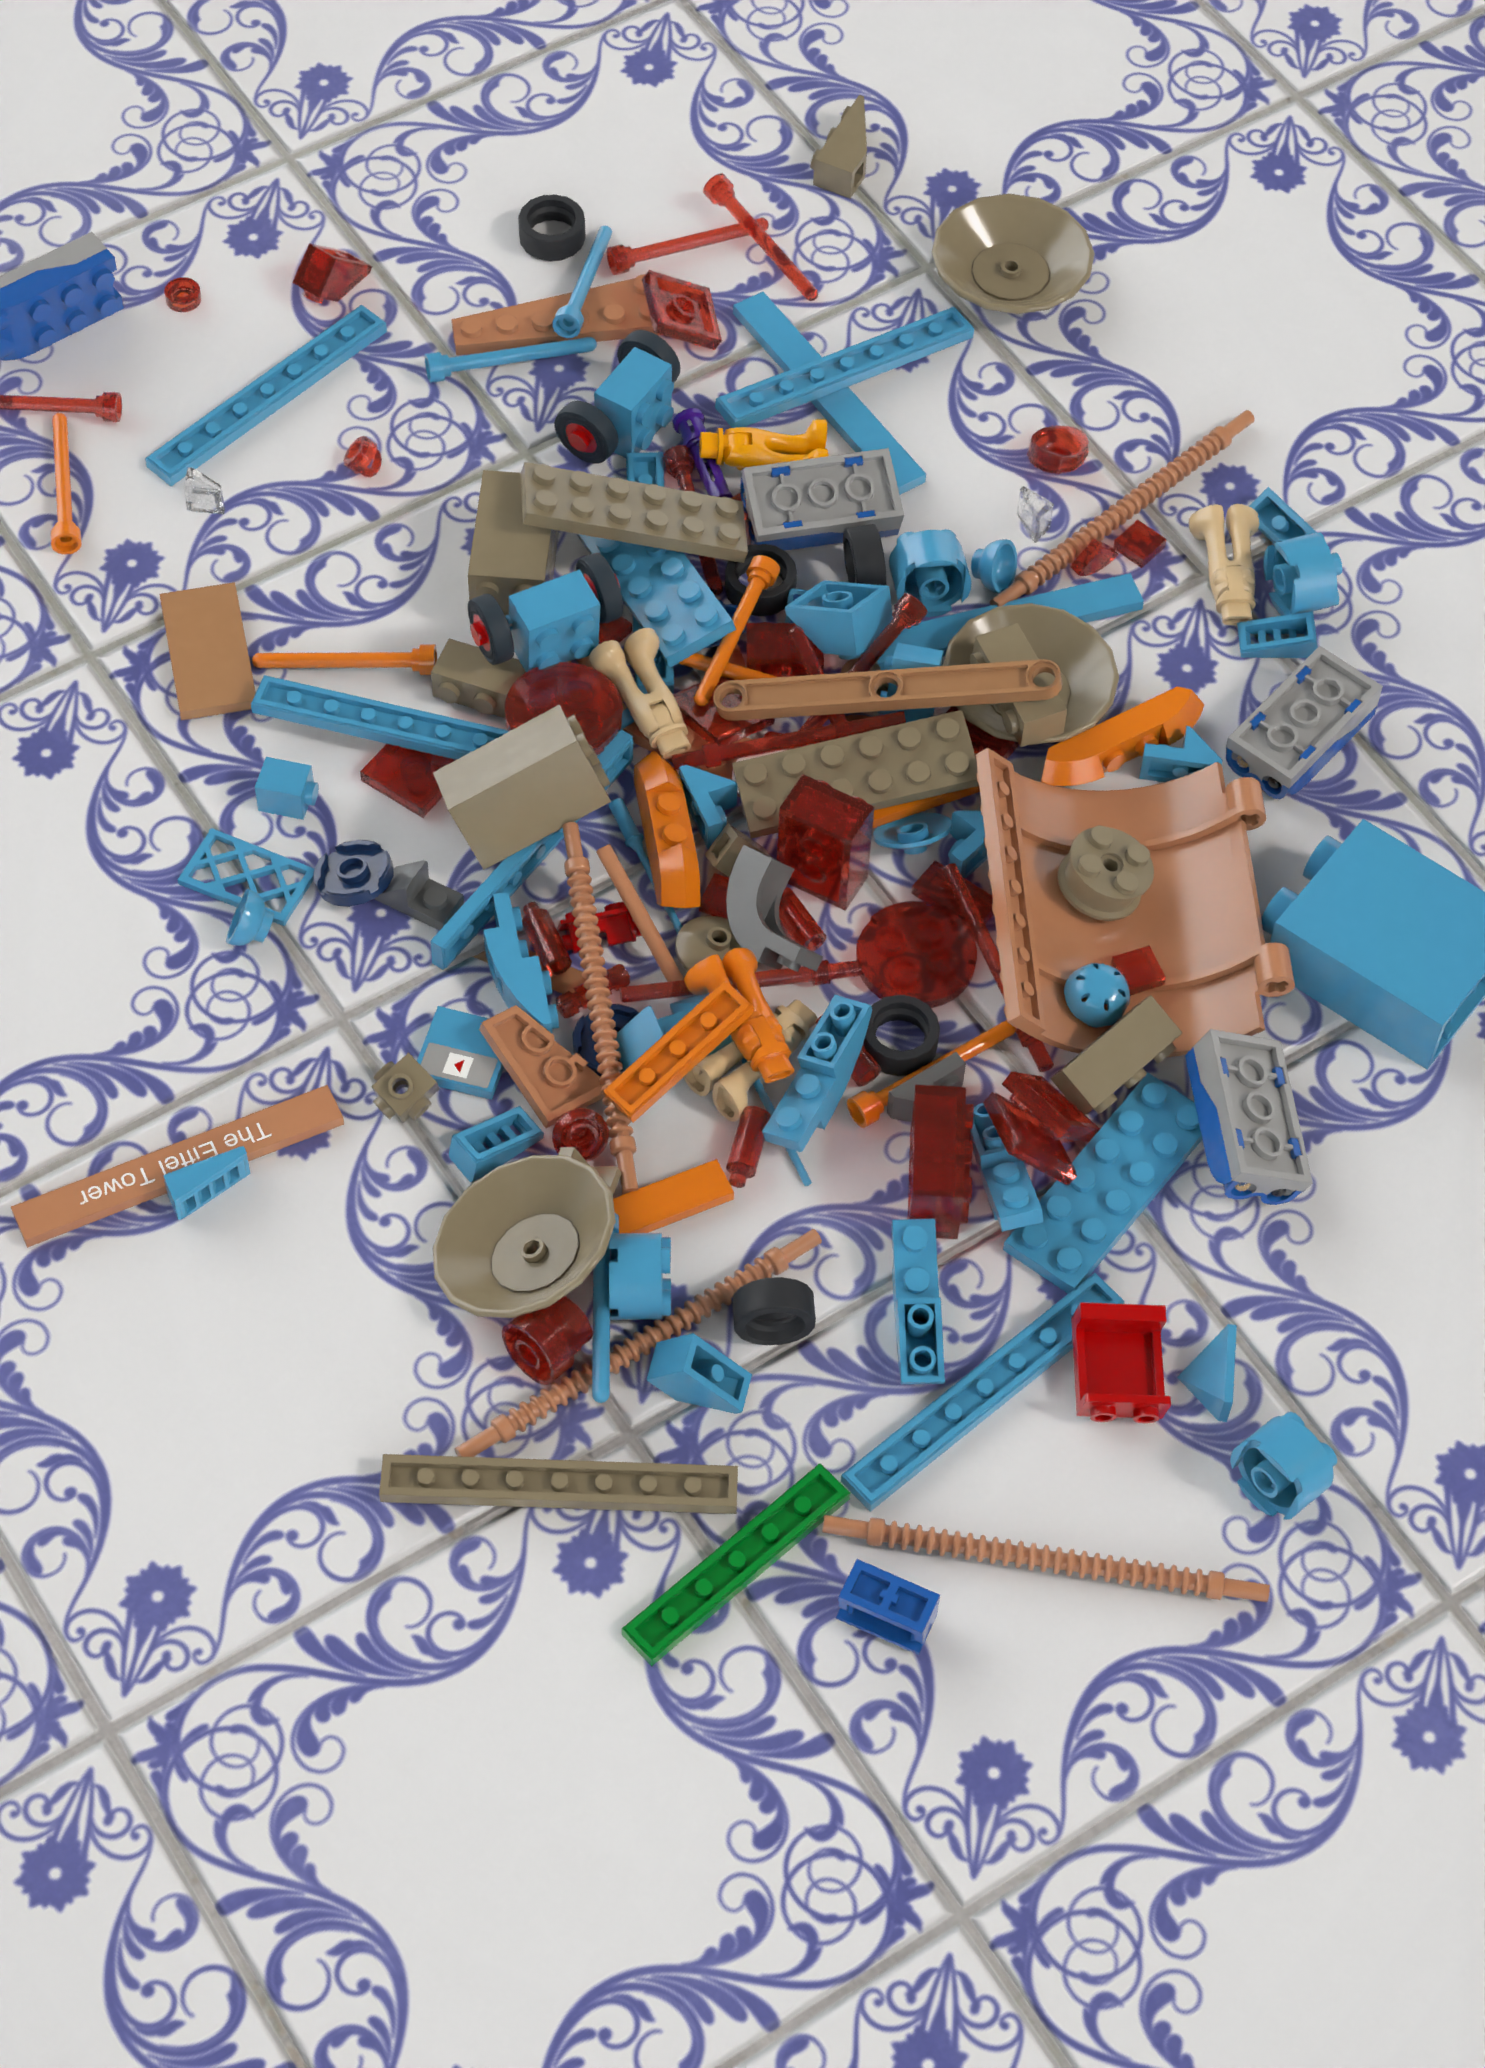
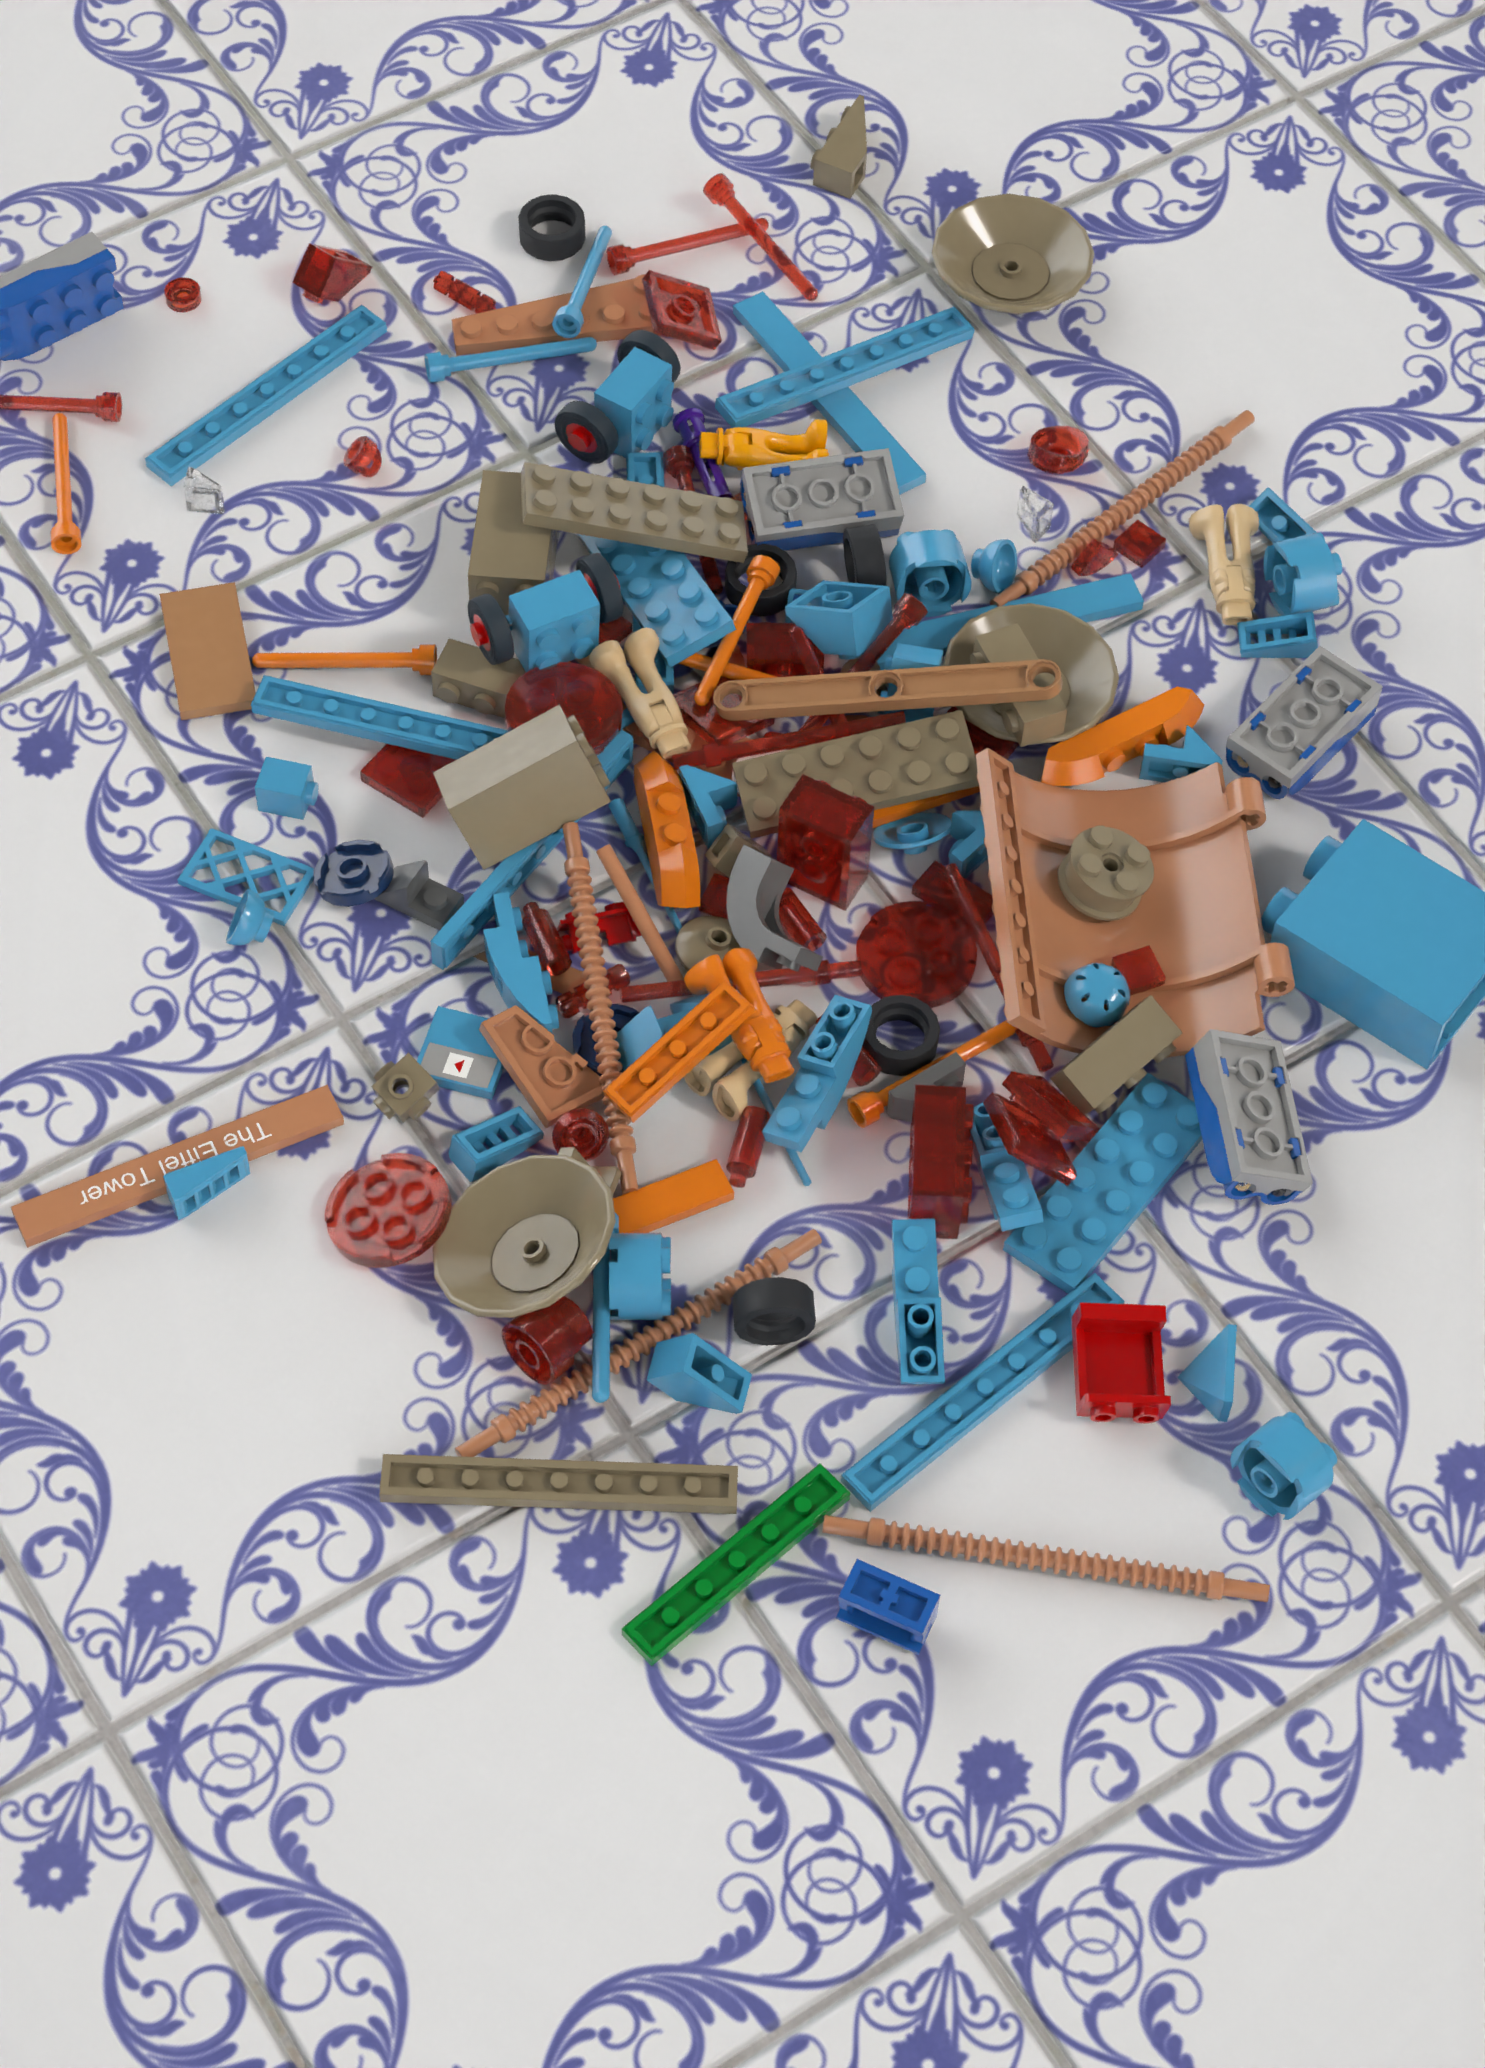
none -> clear red tile [325,1153,452,1268]
none -> clear red axle [433,271,496,314]

